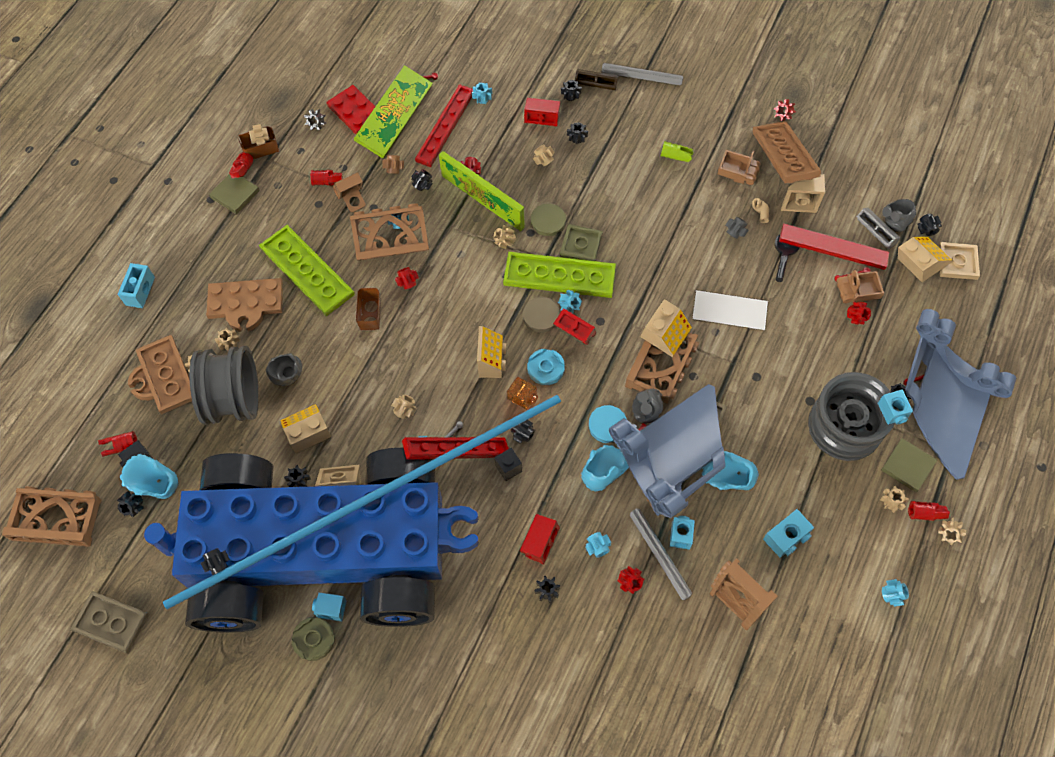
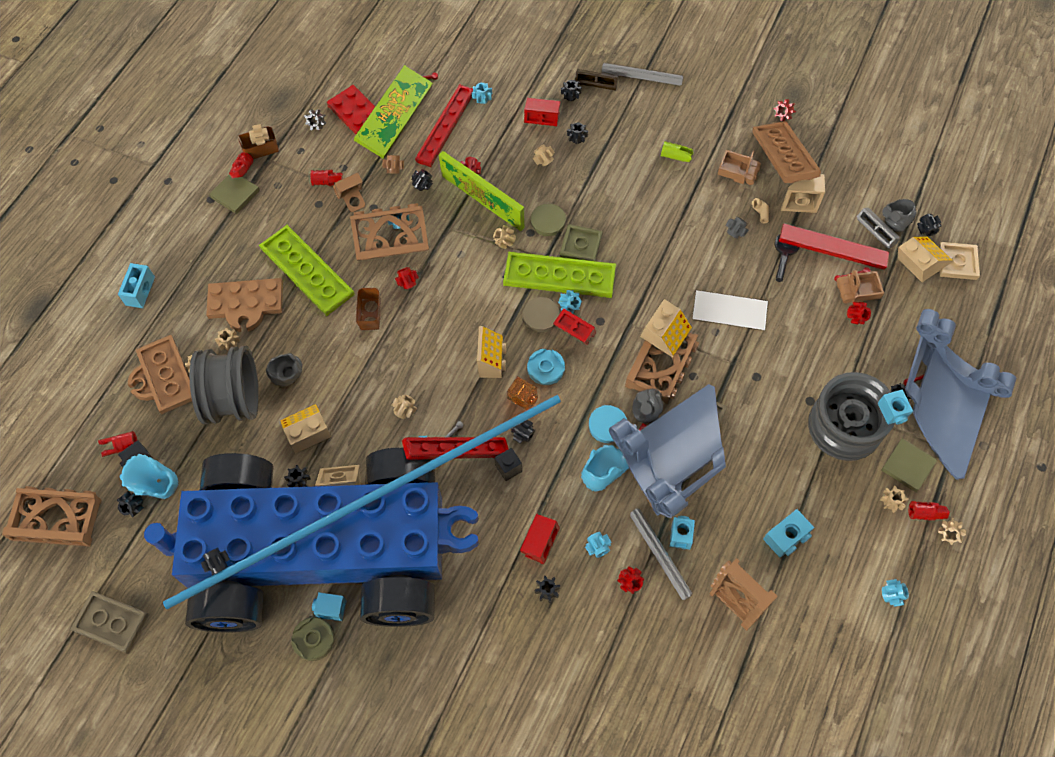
medium azure piece [702,451,759,490] -> none

